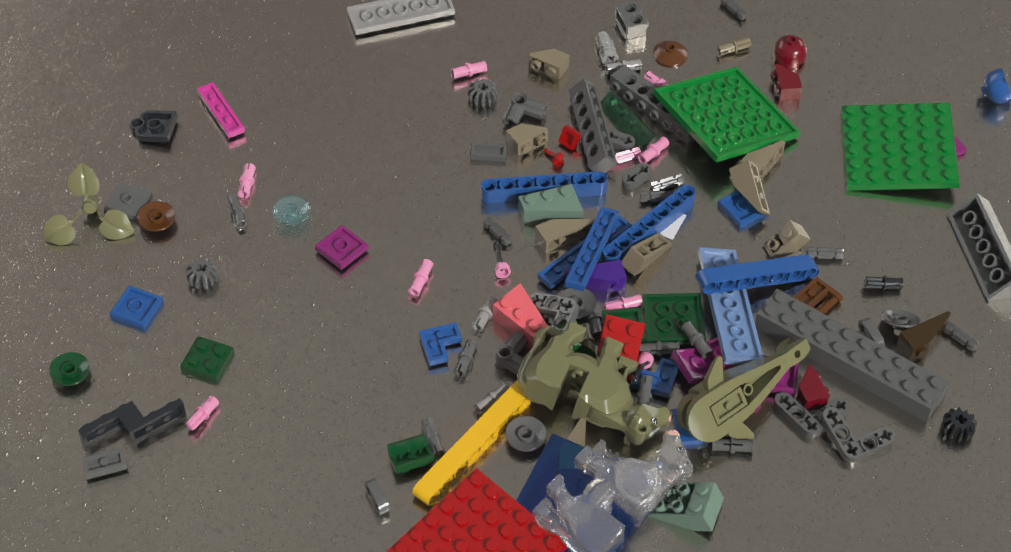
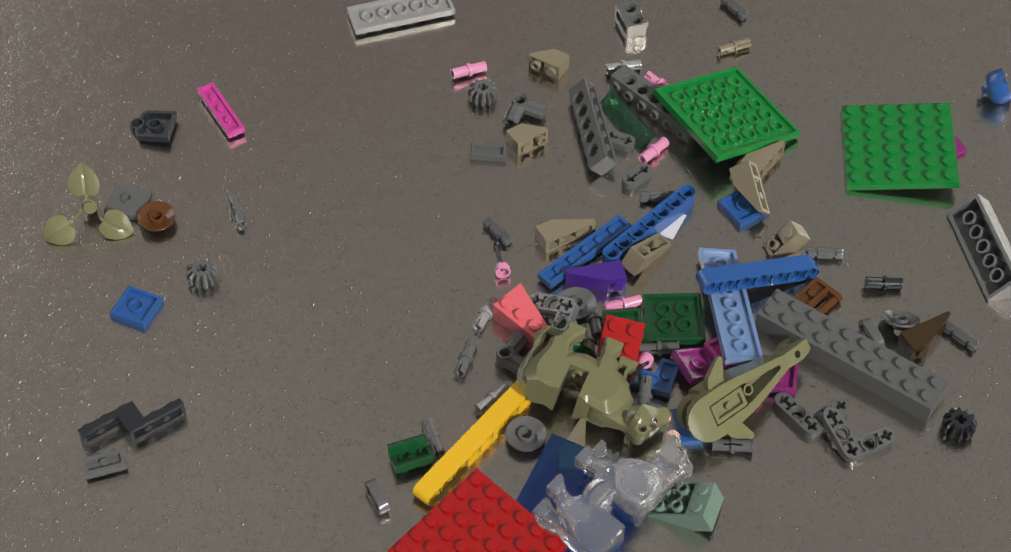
dark green dish [49,352,90,386] -> none
dark green plate [180,336,234,382] -> none
bright pink axle [186,396,219,430] -> none
bright pink pin [238,163,256,199] -> none
clear light blue dish [273,195,311,225] -> none
magenta plate [315,225,369,270] -> none
bright pink pin [408,259,433,296] -> none
blue plate [419,322,462,366] -> none
blue beam [481,171,608,204] -> none
sand green wedge [518,184,584,225] -> none
red hand [544,148,564,167] -> none
red plate [558,125,582,150] -> none
blue plate [565,207,619,292] -> none
light grey axle [595,31,619,65] -> none
bright pink axle [615,147,641,164] -> none
axle [649,173,685,191] -> none
reddish brown dish [653,41,688,67] -> none
dark grey pin [681,321,713,359] -> none
dark red slope [771,64,802,102] -> none
dark red cylinder [772,35,807,69] -> none
dark red slope [796,364,830,412] -> none

